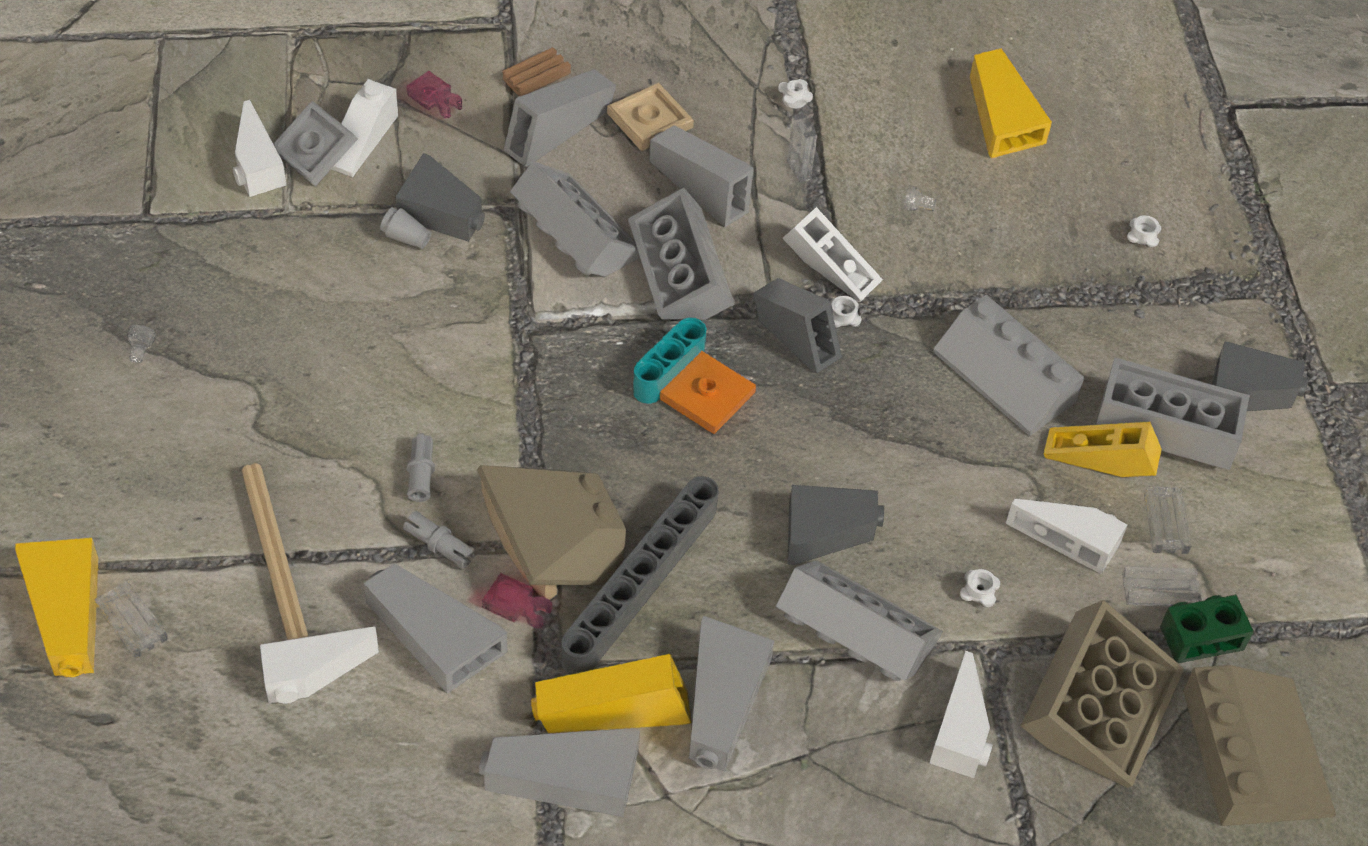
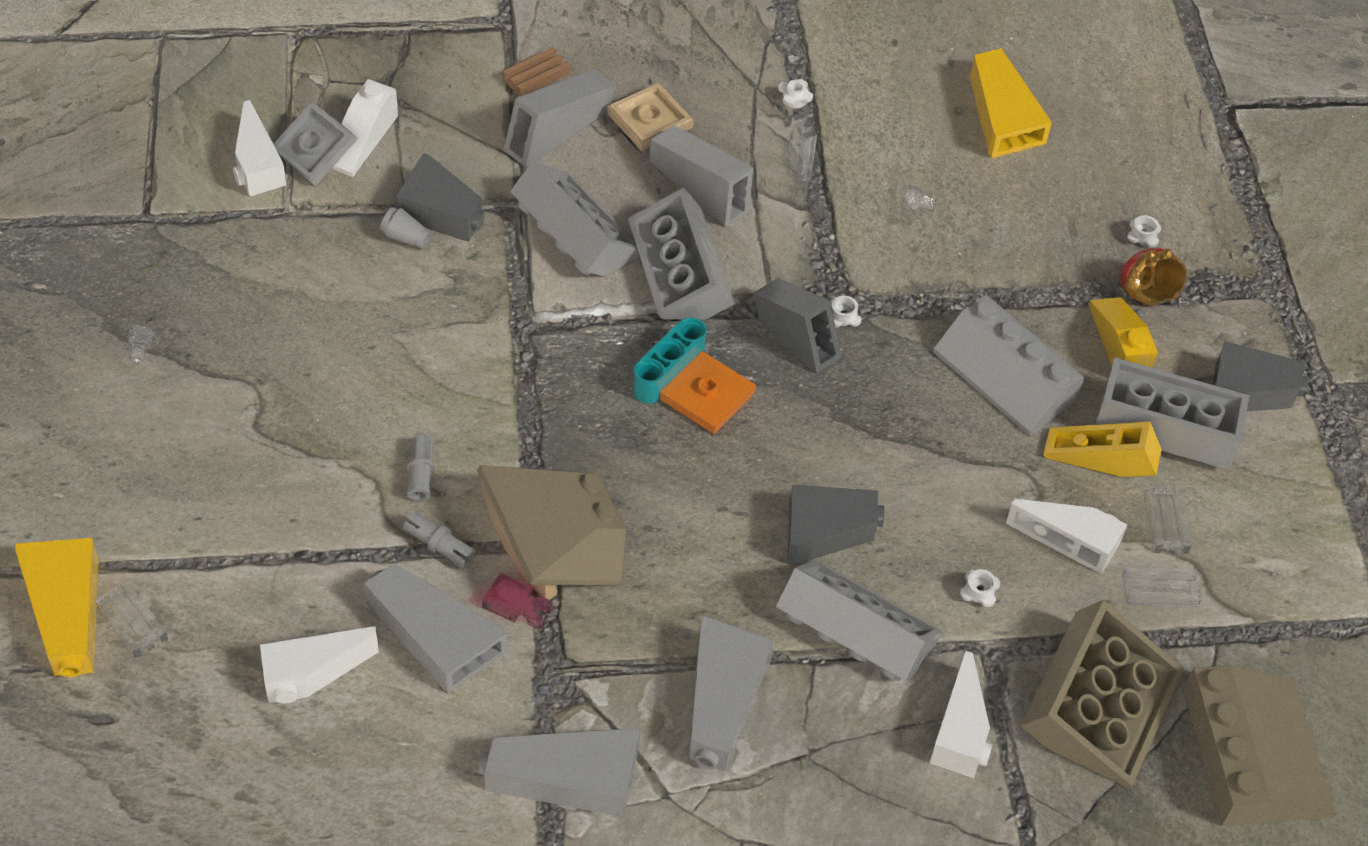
tan axle [242,463,308,640] -> none
clear pink plate [406,71,462,118] -> none
yellow slope [531,654,692,733] -> none
dark grey beam [561,476,719,675] -> none
white slope [782,207,883,302] -> none
dark green brick [1160,594,1254,664] -> none
none -> yellow slope [1089,297,1158,368]
none -> pearl gold hair [1121,247,1187,306]

